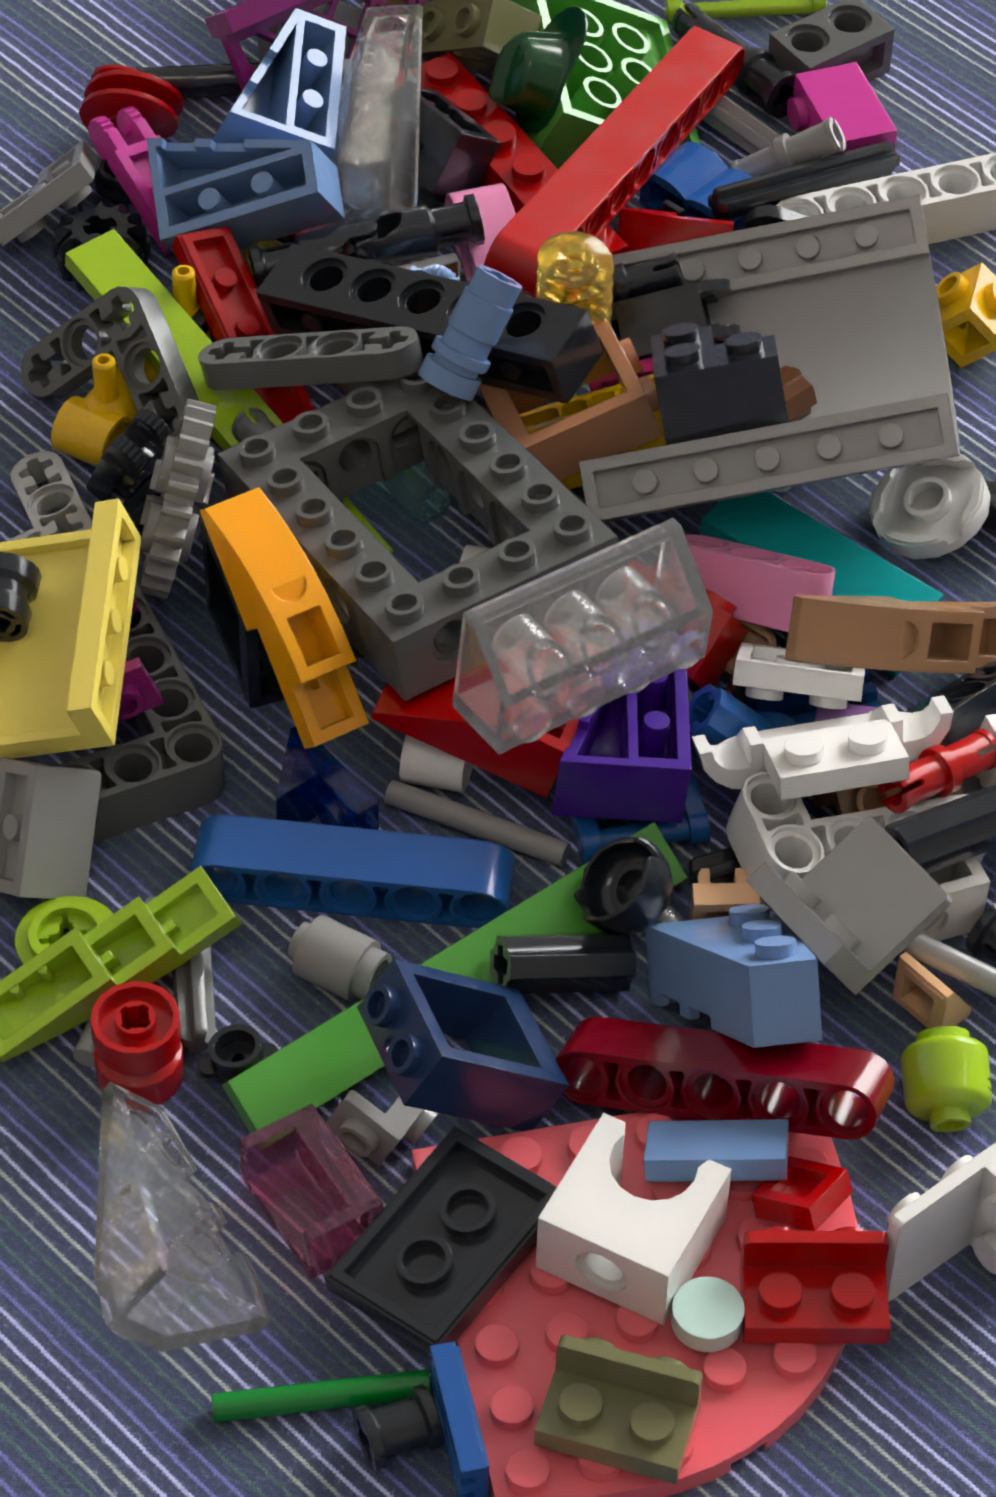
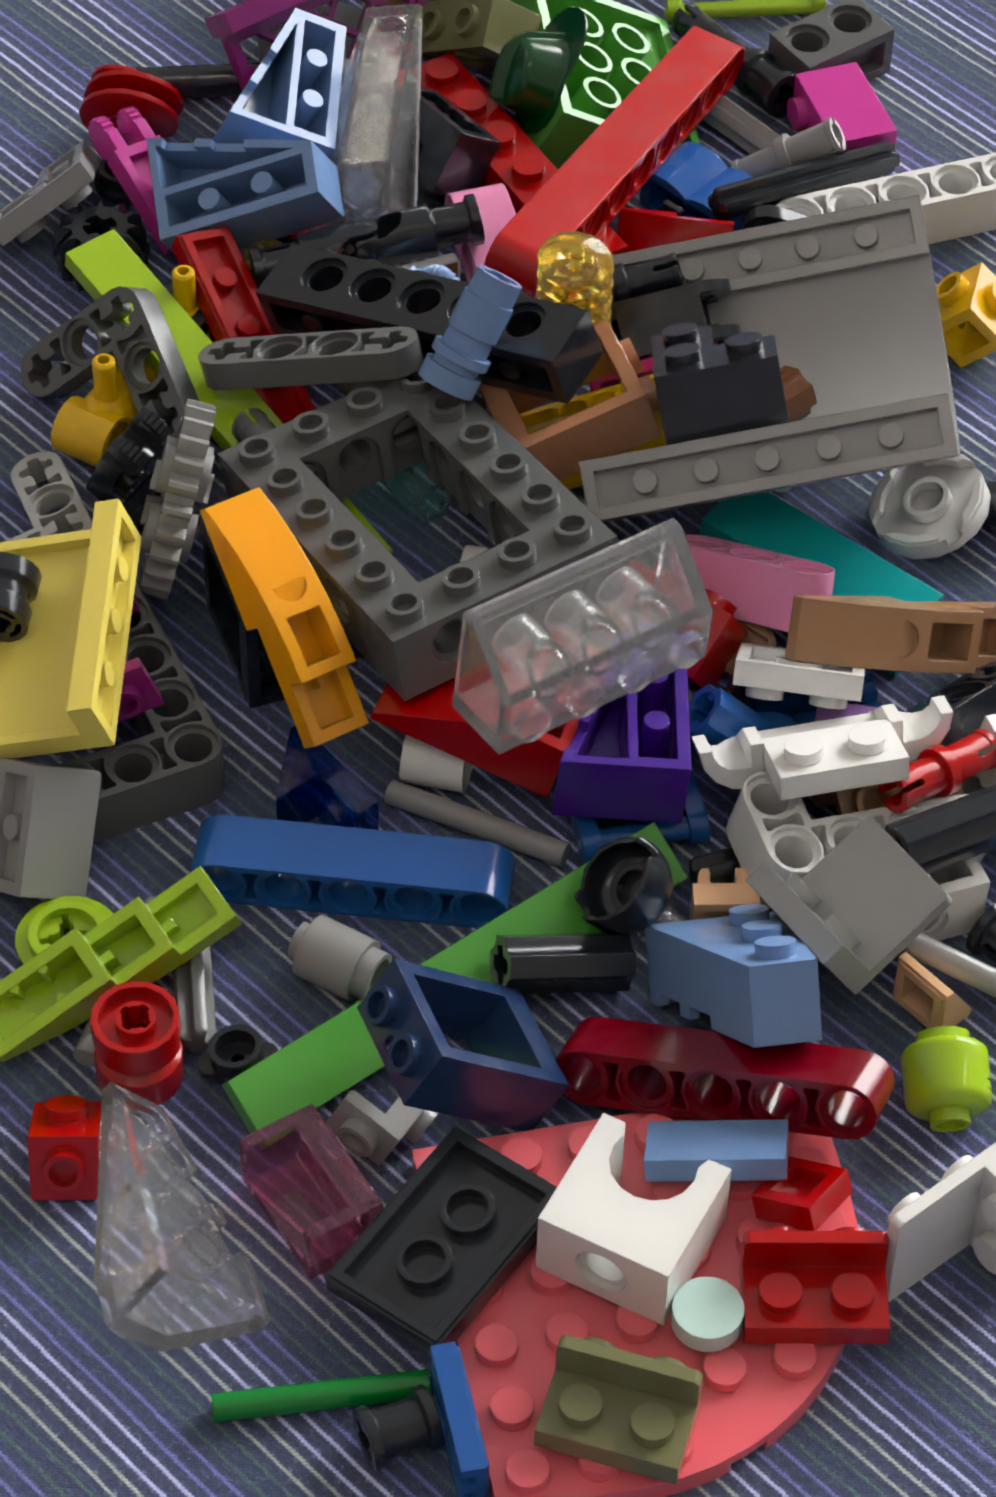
none -> red bracket [28,1095,105,1201]

